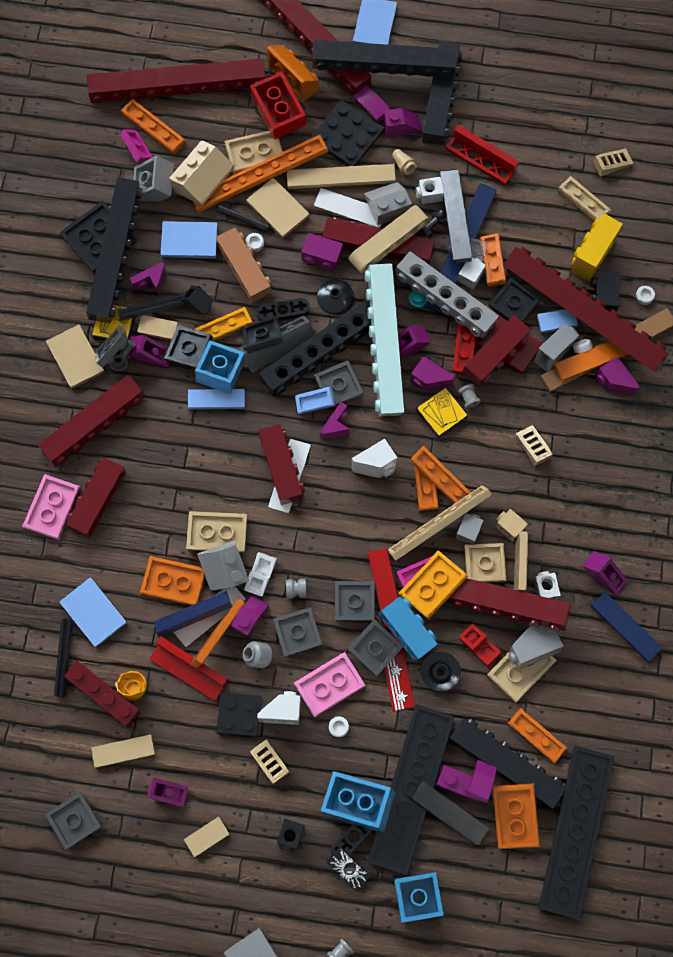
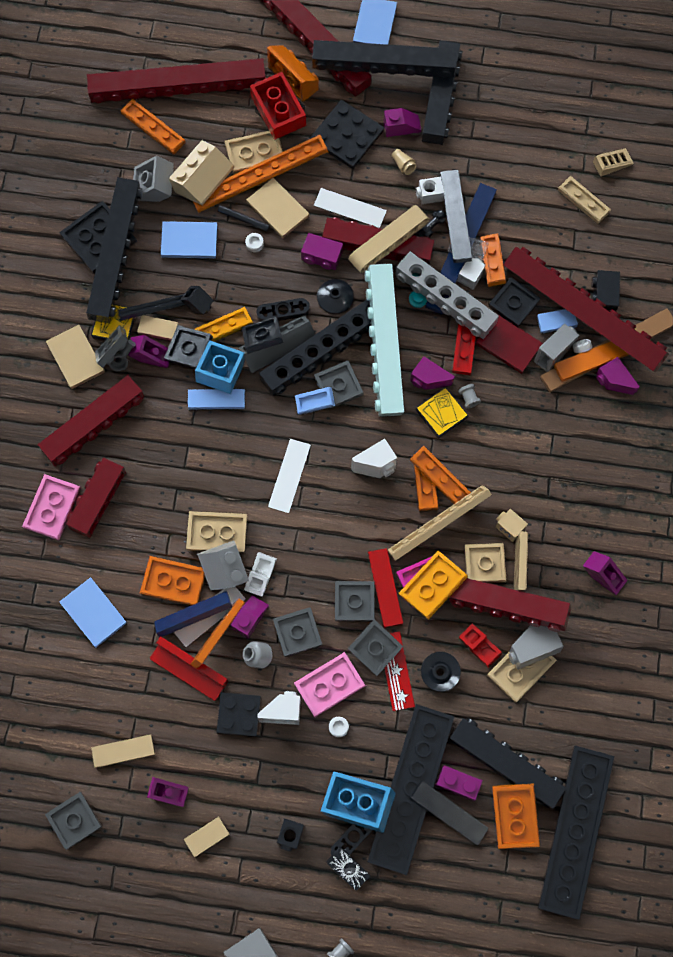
black axle [54,618,72,697] -> none
dark red brick [64,661,142,728] -> none
light orange hair [115,671,147,701] -> none
dark pink plate [120,129,153,162] -> none
magenta slope [130,262,166,294] -> none
nougat brick [216,228,272,303] -> none
tan slope [250,740,290,785] -> none
dark red brick [258,424,305,505] -> none
light grey wheel [286,578,307,599] -> none
tan tile [287,164,395,189] -> none
magenta slope [320,402,349,440] -> none
magenta slope [353,85,390,122] -> none
light grey slope [364,182,412,225] -> none
dark azure brick [378,597,437,660] -> none
dark azure brick [394,872,444,923] -> none
magenta slope [398,326,431,358] -> none
red fence [445,125,519,185] -> none
light grey brick [455,513,483,544] -> none
dark red brick [462,315,531,387] -> none
magenta slope [467,760,497,803] -> none
orange tile [507,708,567,764] -> none
tan slope [516,425,553,466] -> none
white brick [533,571,561,600] -> none
yellow brick [570,213,623,282] -> none
dark blue tile [591,592,662,662] -> none
white tile [635,286,655,305] -> none

